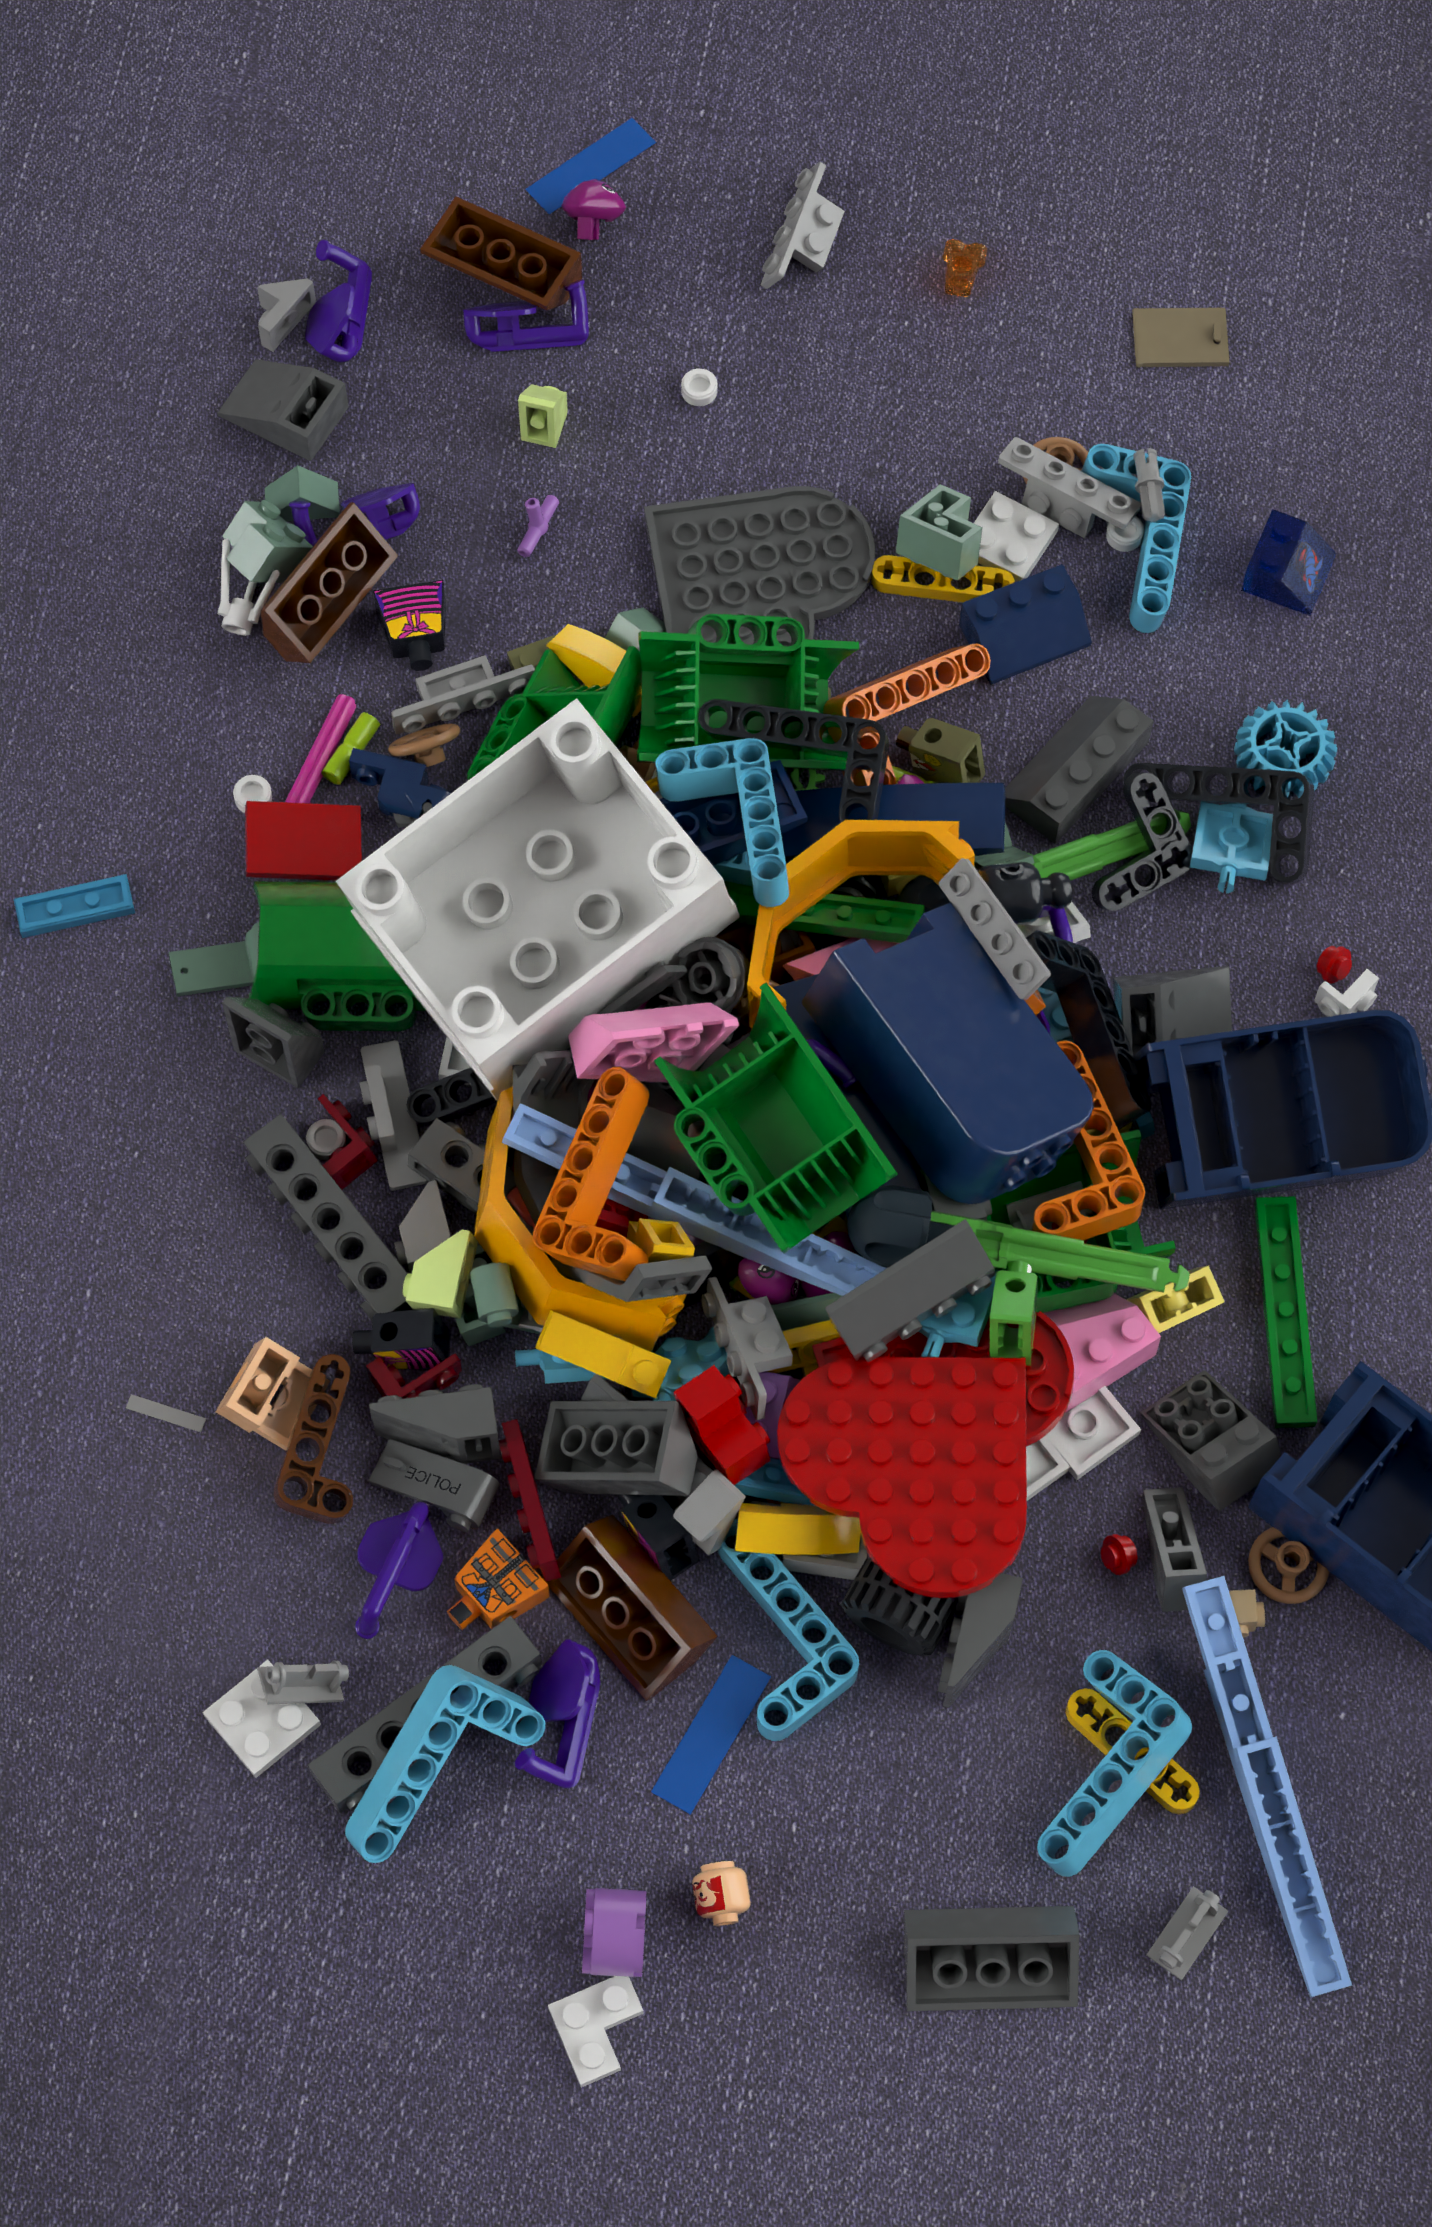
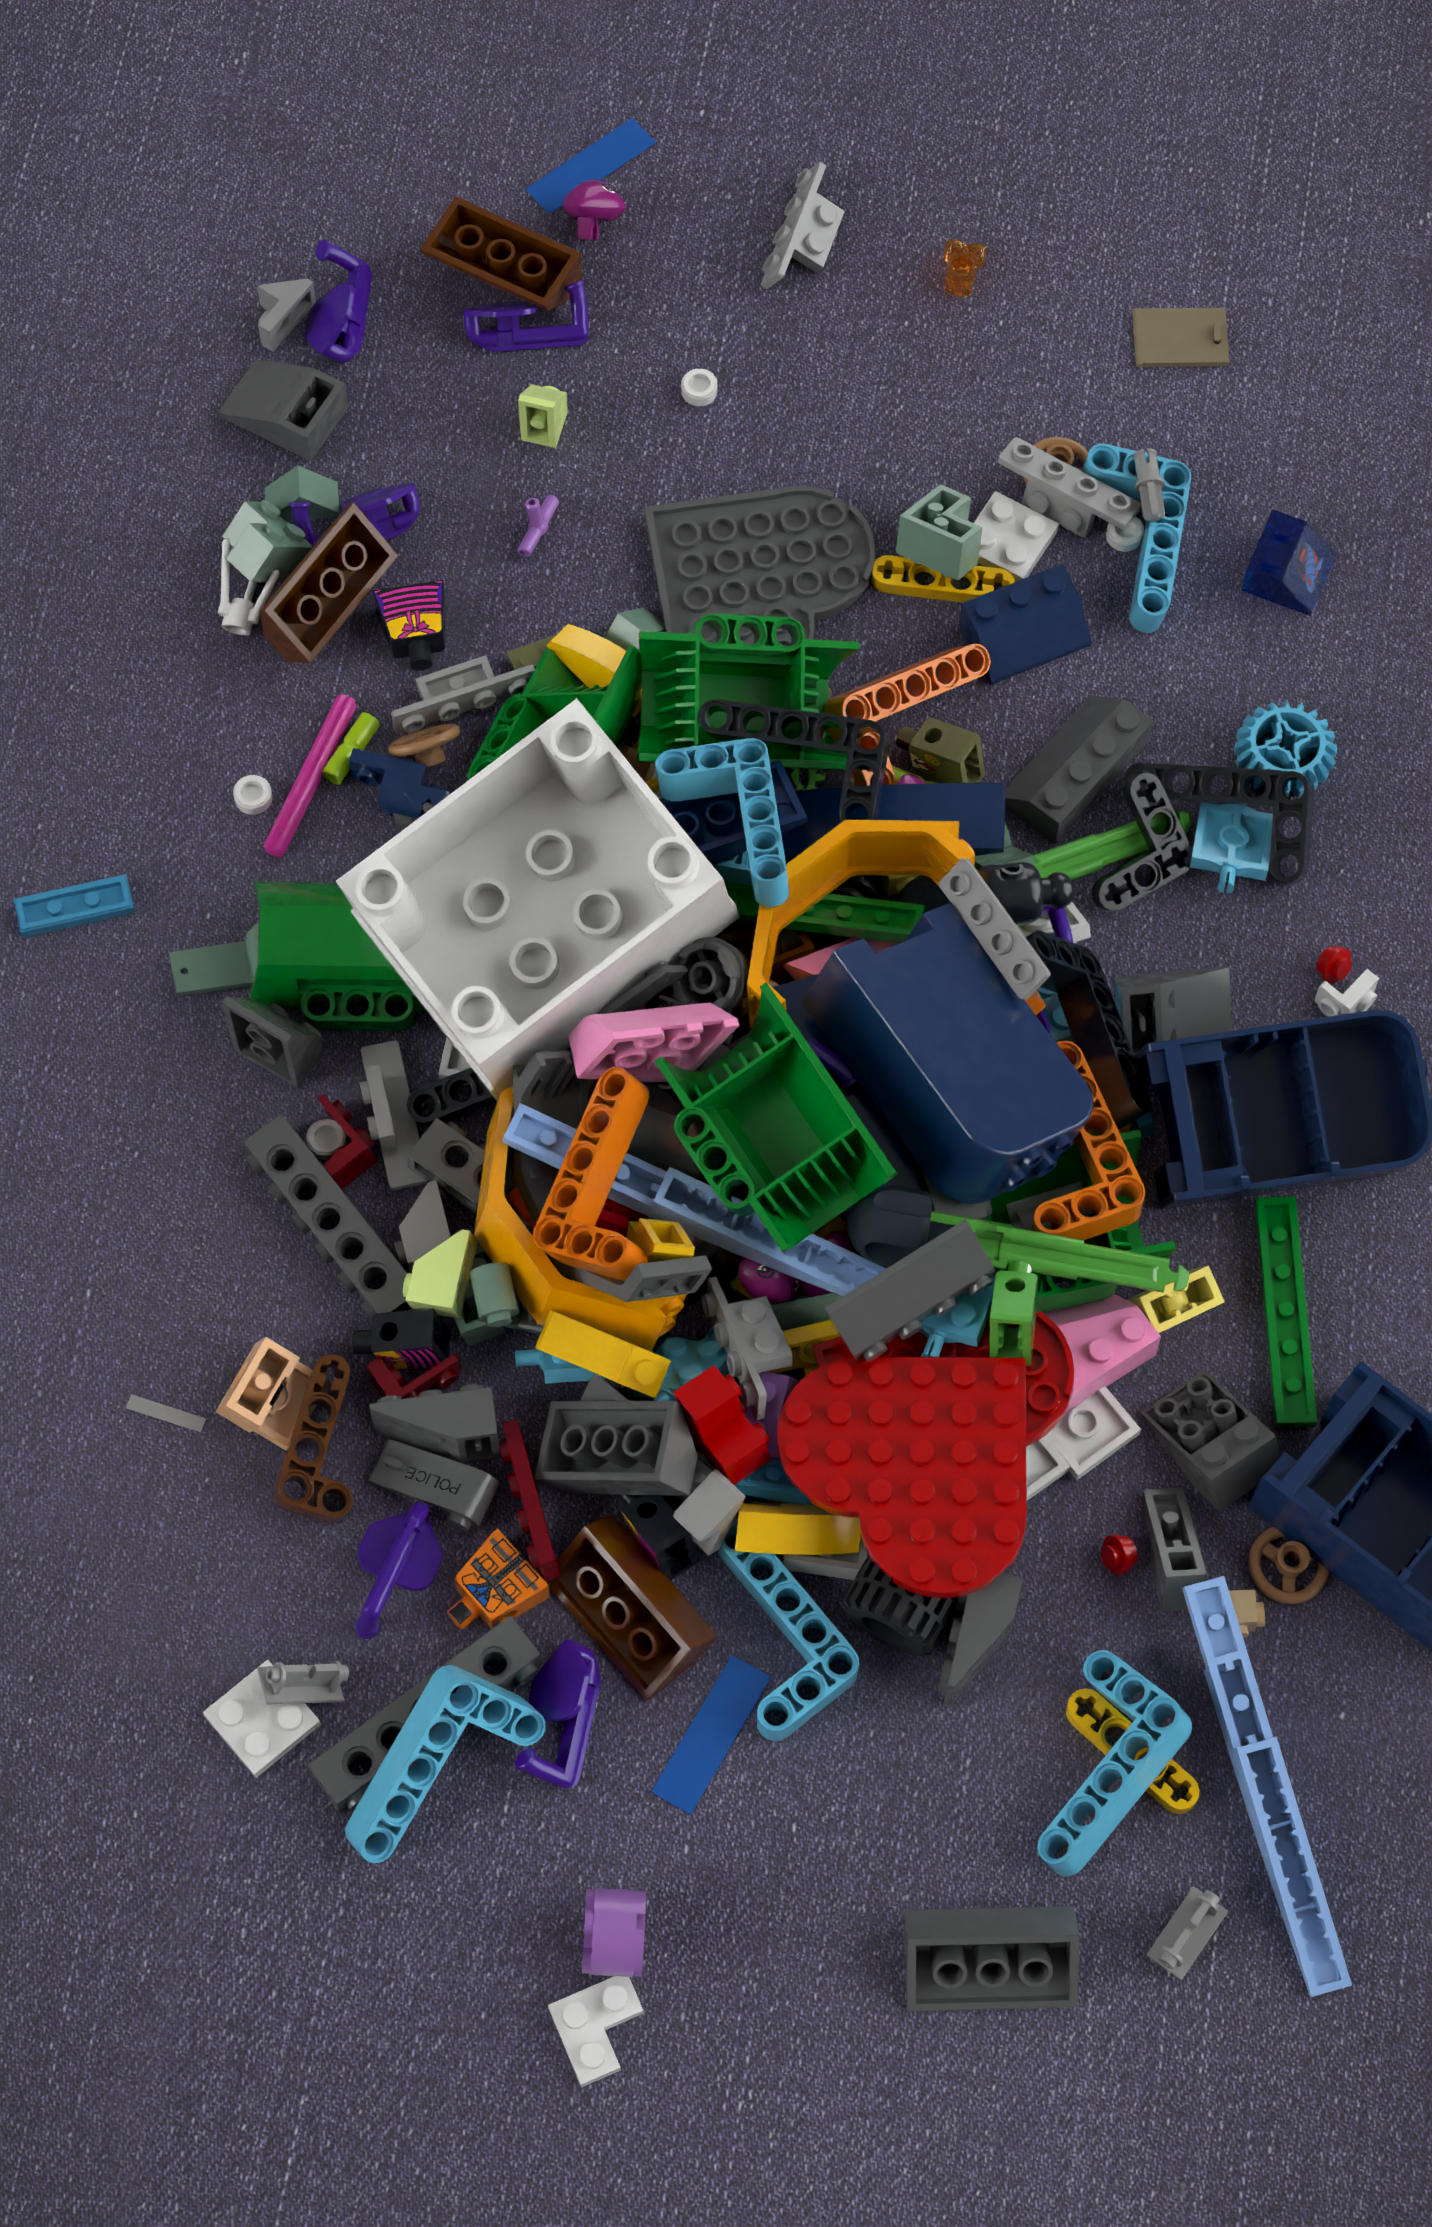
red tile [245,801,362,881] -> none
light nougat head [692,1861,751,1926] -> none

